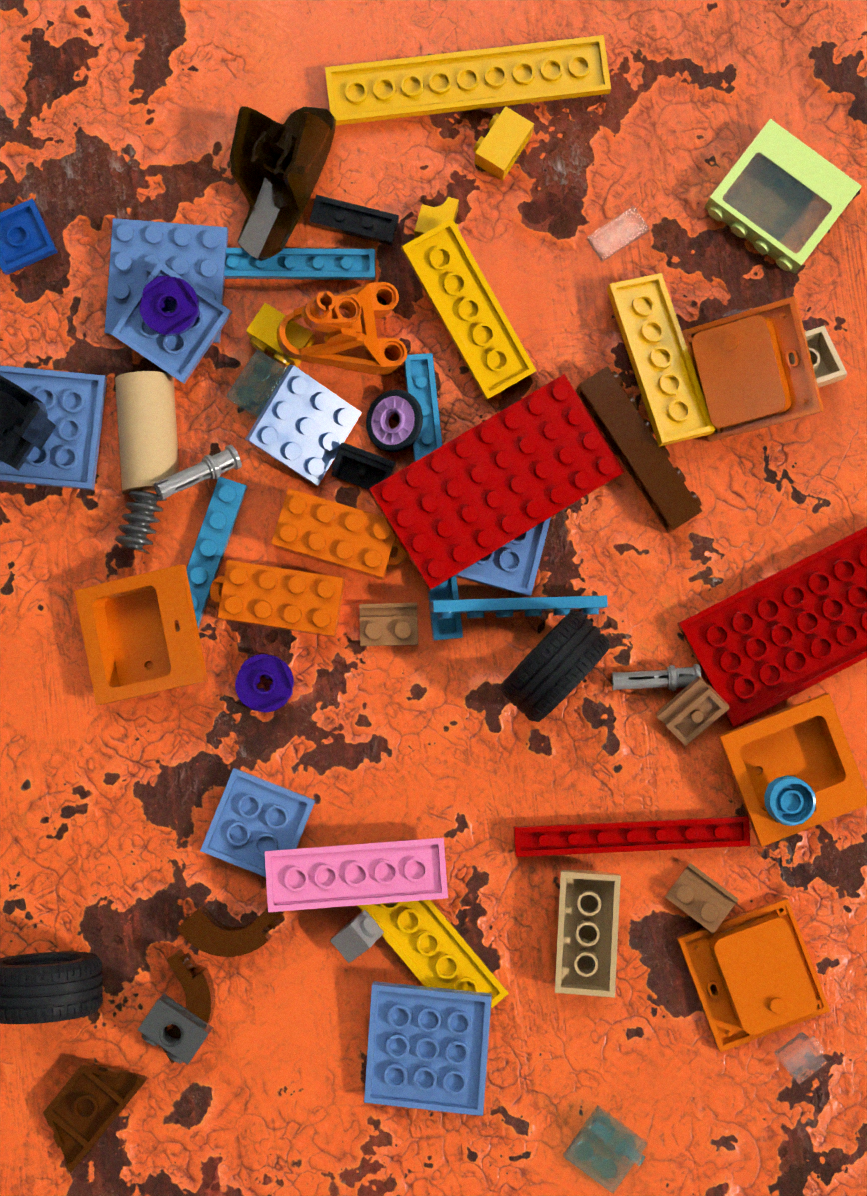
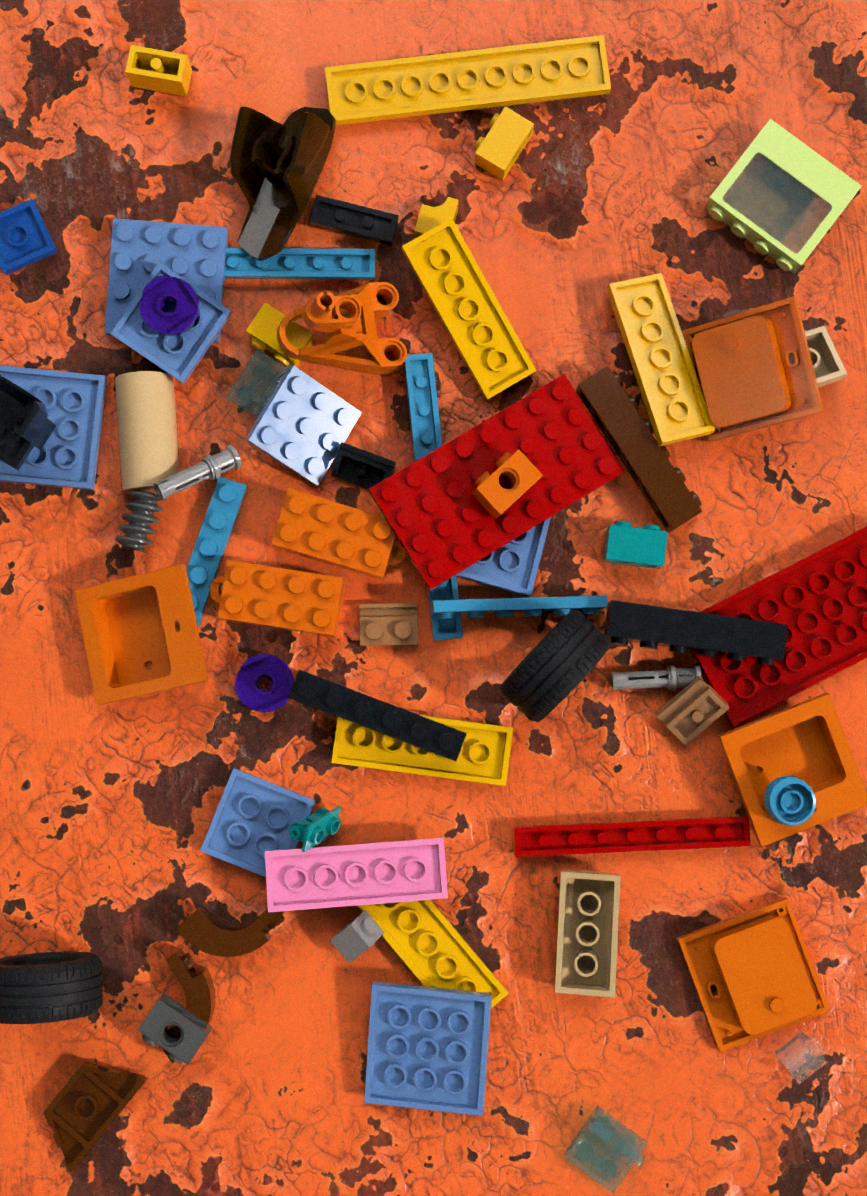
wheel [366,389,423,452] -> none
clear tile [586,206,650,262] -> none
medium nougat plate [665,863,739,934] -> none
none -> yellow brick [125,45,192,97]
none -> black brick [288,670,467,761]
none -> teal hinge [289,806,341,852]
none -> yellow plate [331,715,513,786]
none -> orange brick [471,450,543,519]
none -> teal brick [602,521,668,569]
none -> black brick [604,600,788,666]

